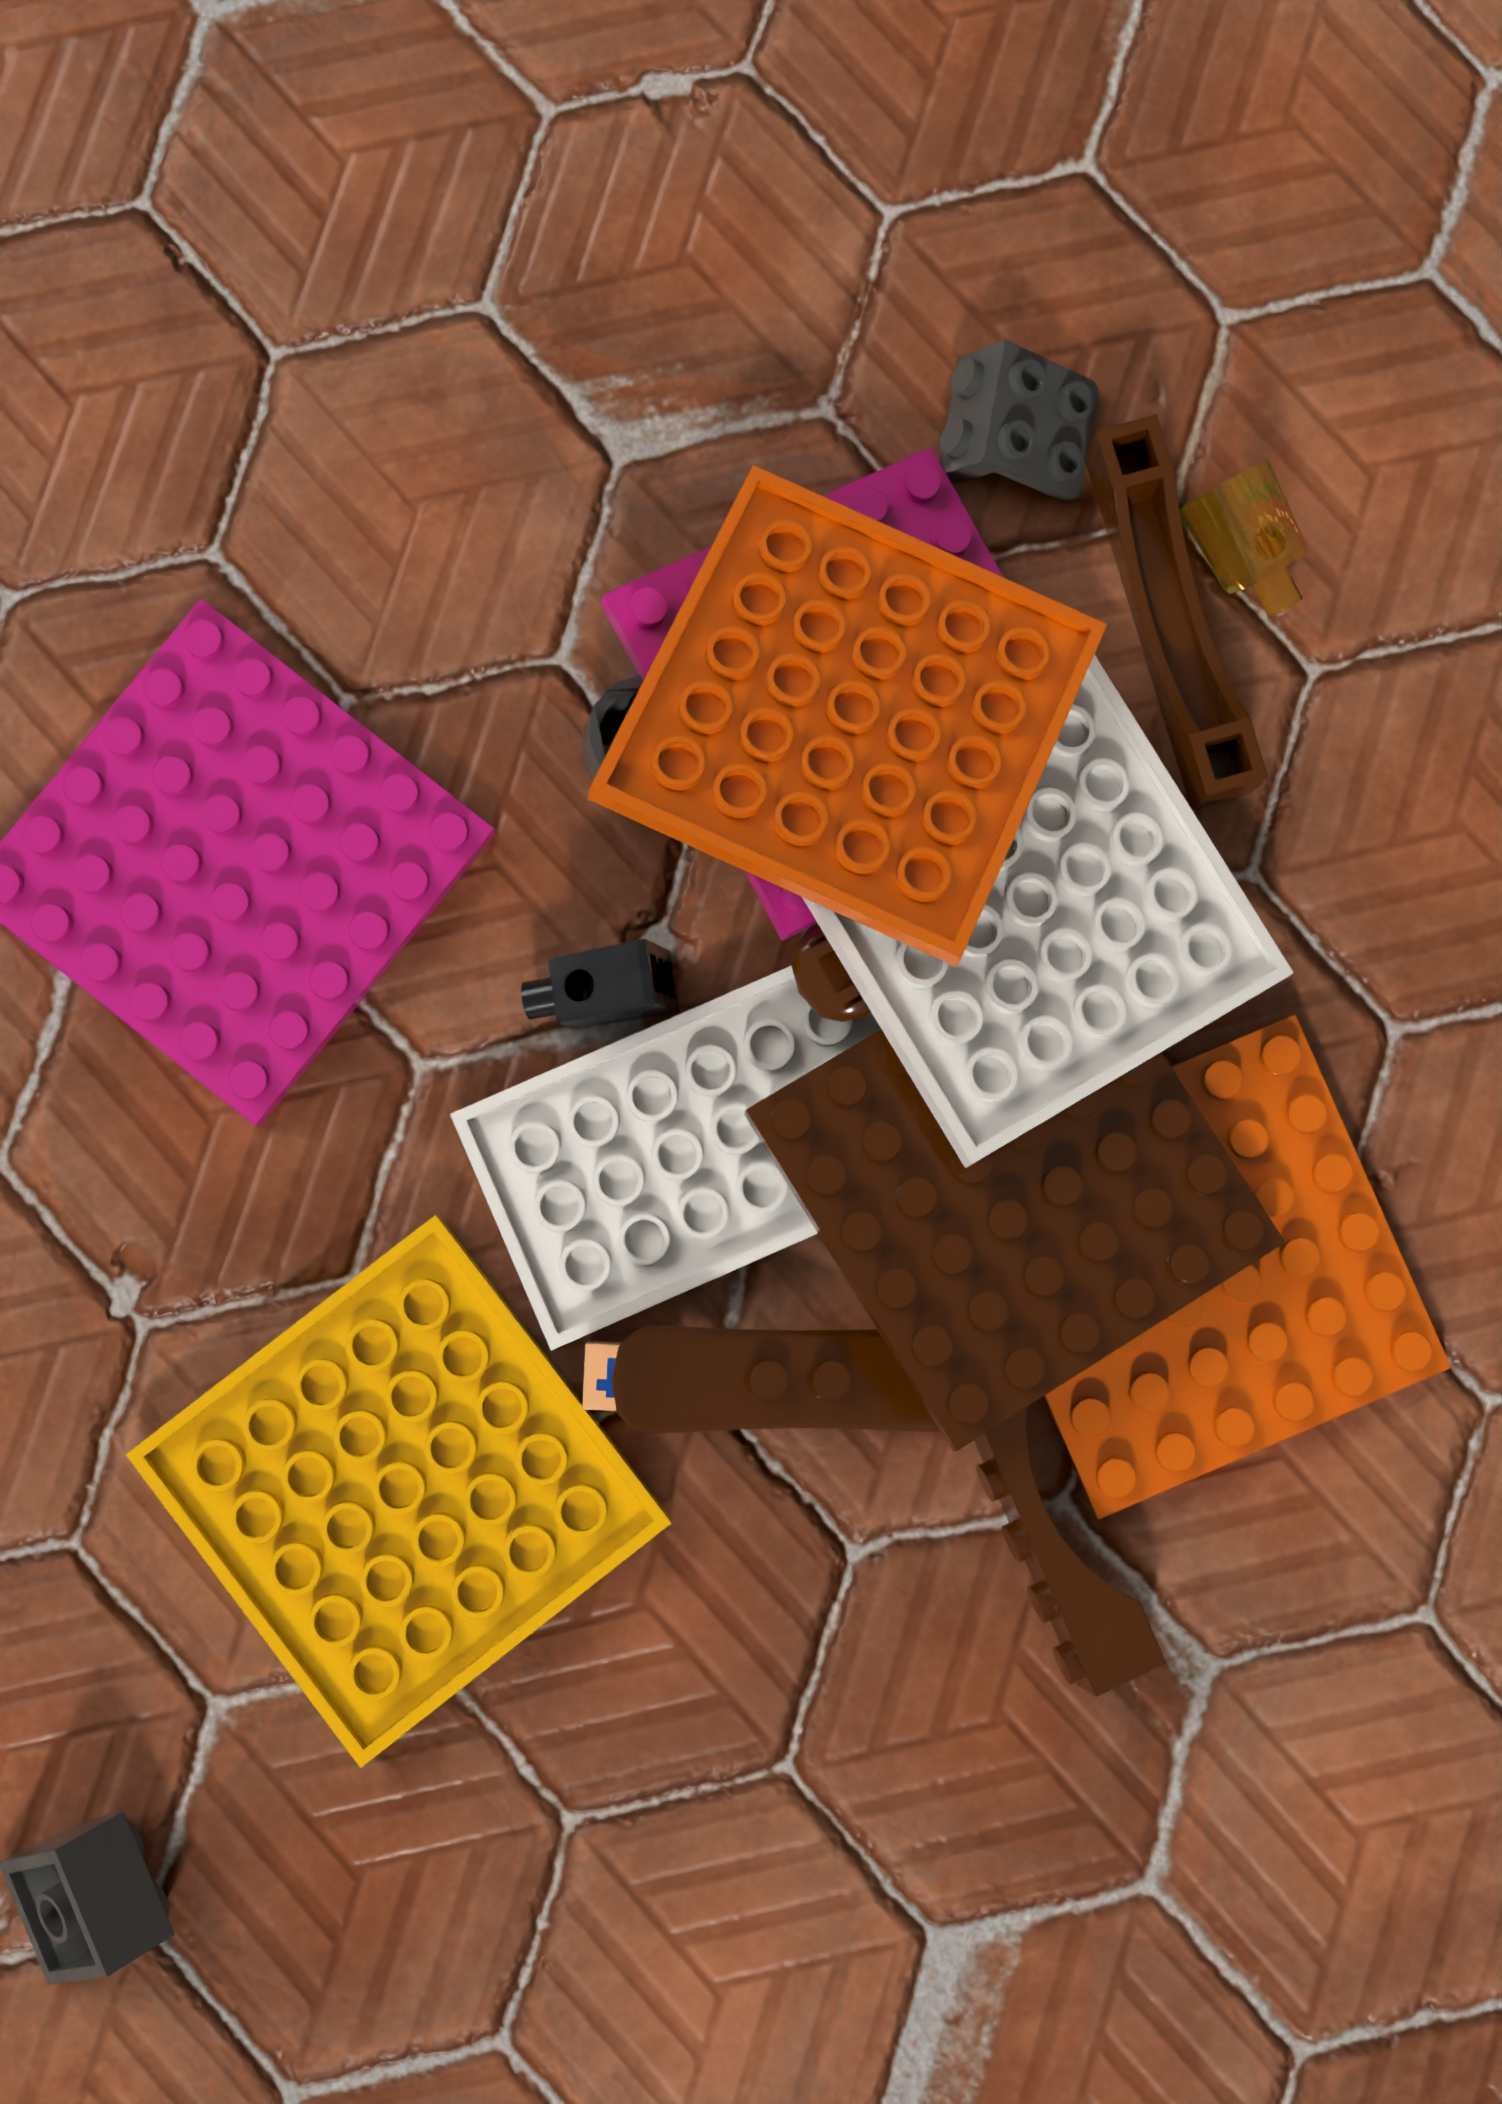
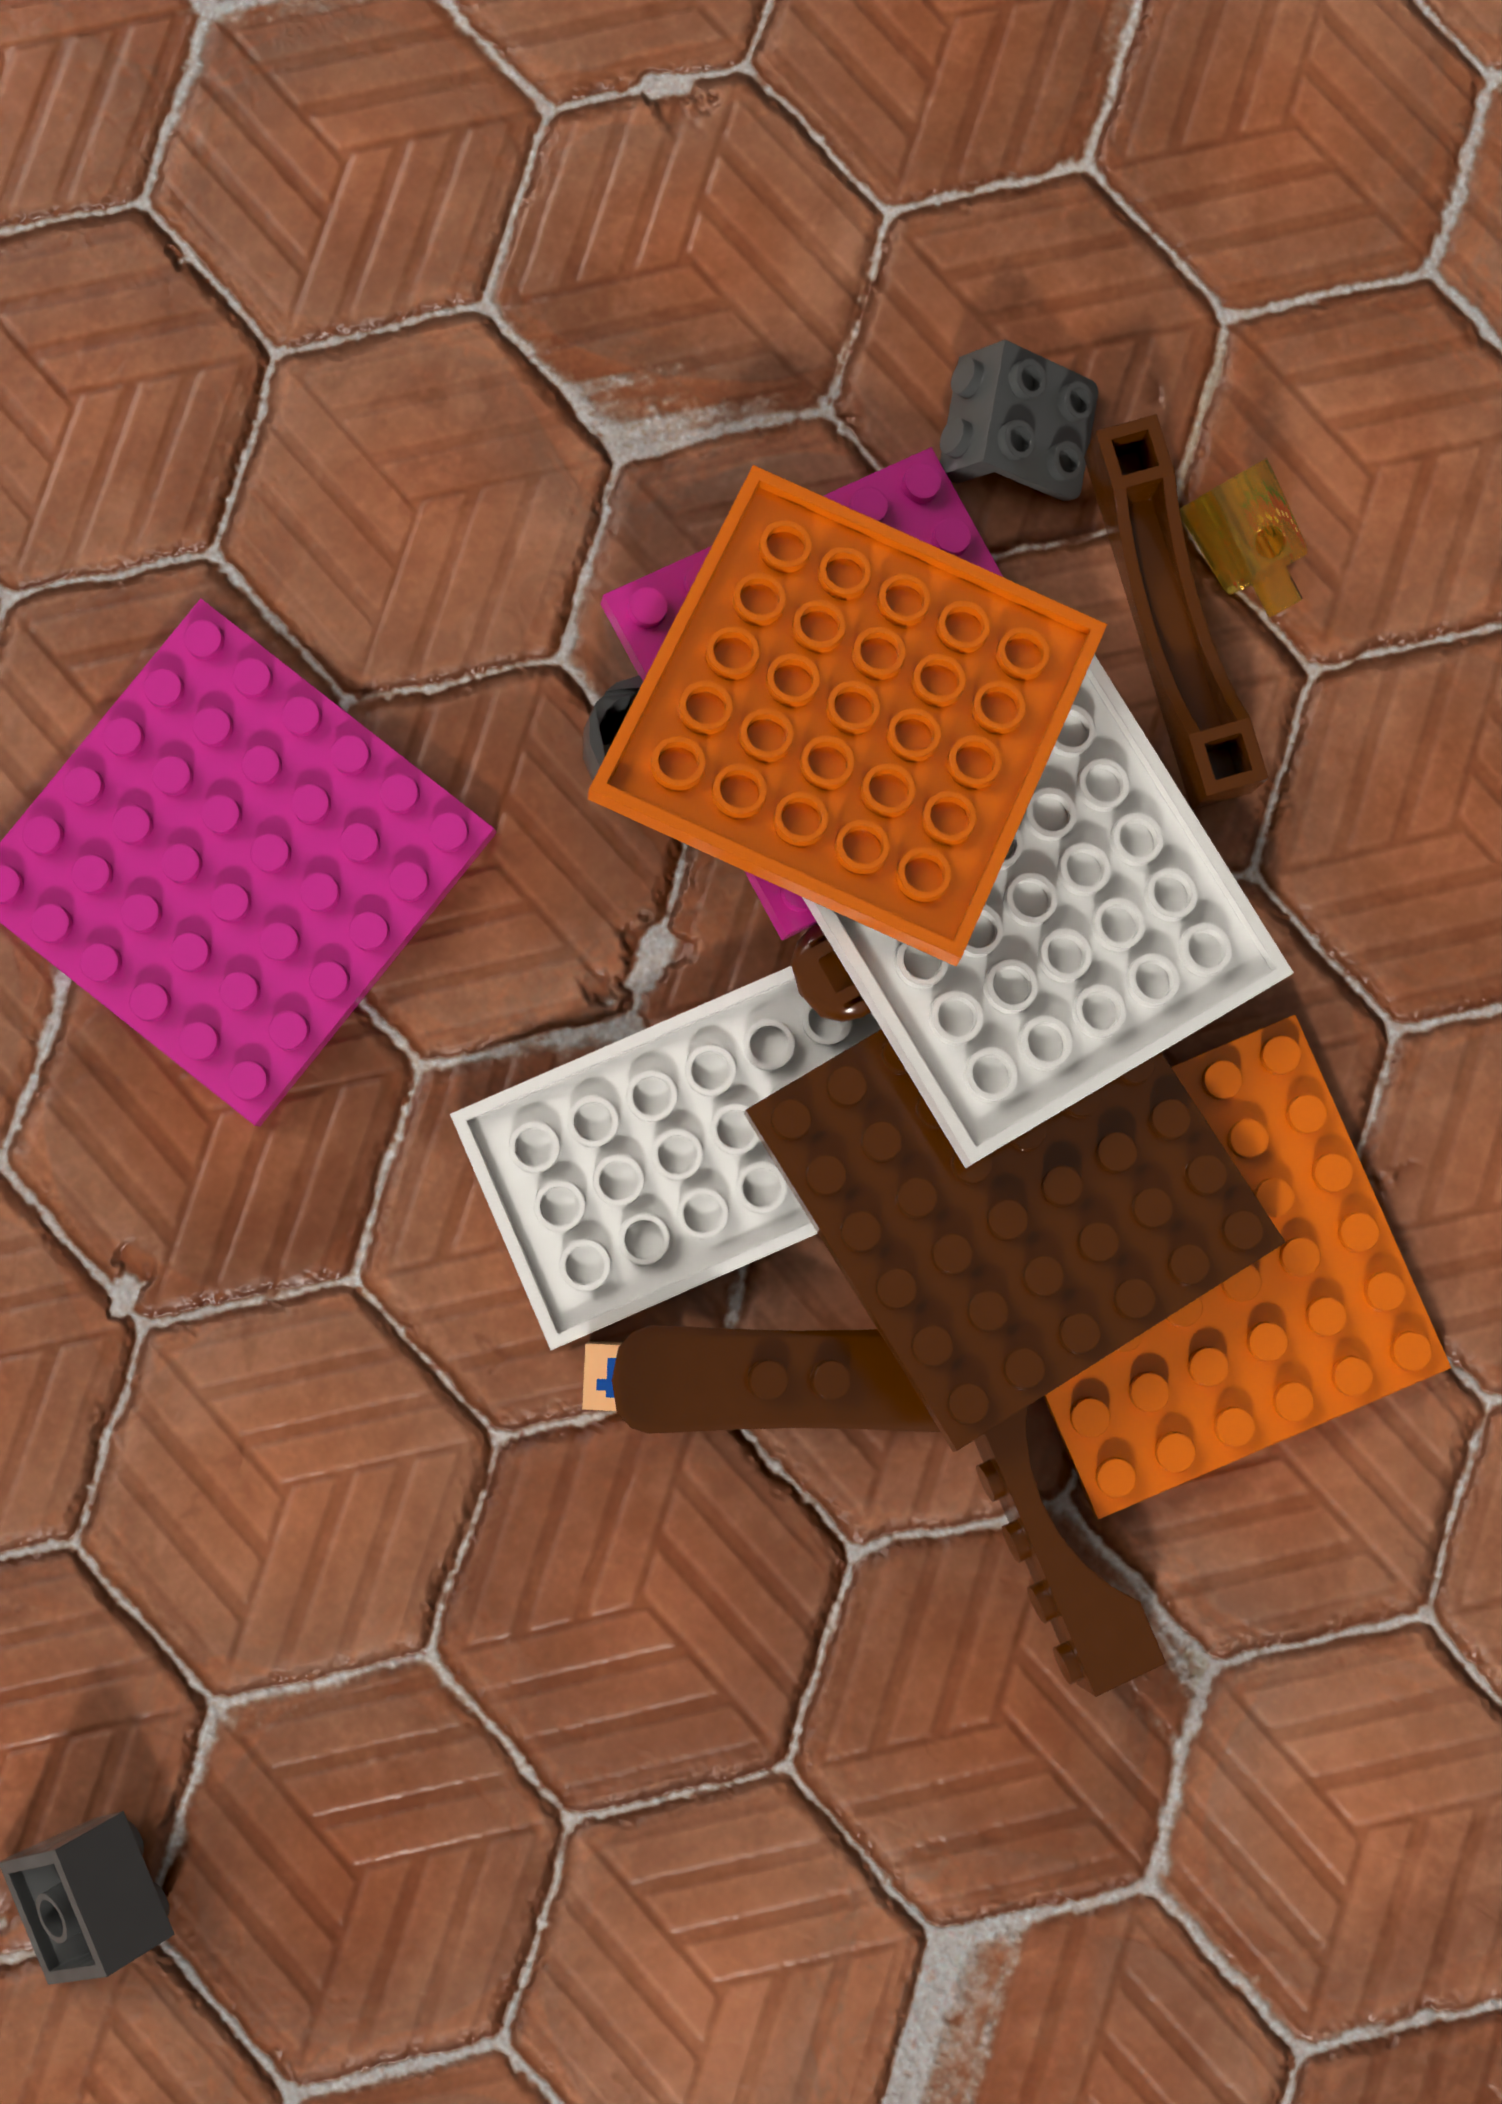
yellow plate [125,1215,672,1768] -> none
black torso [521,939,680,1028] -> none

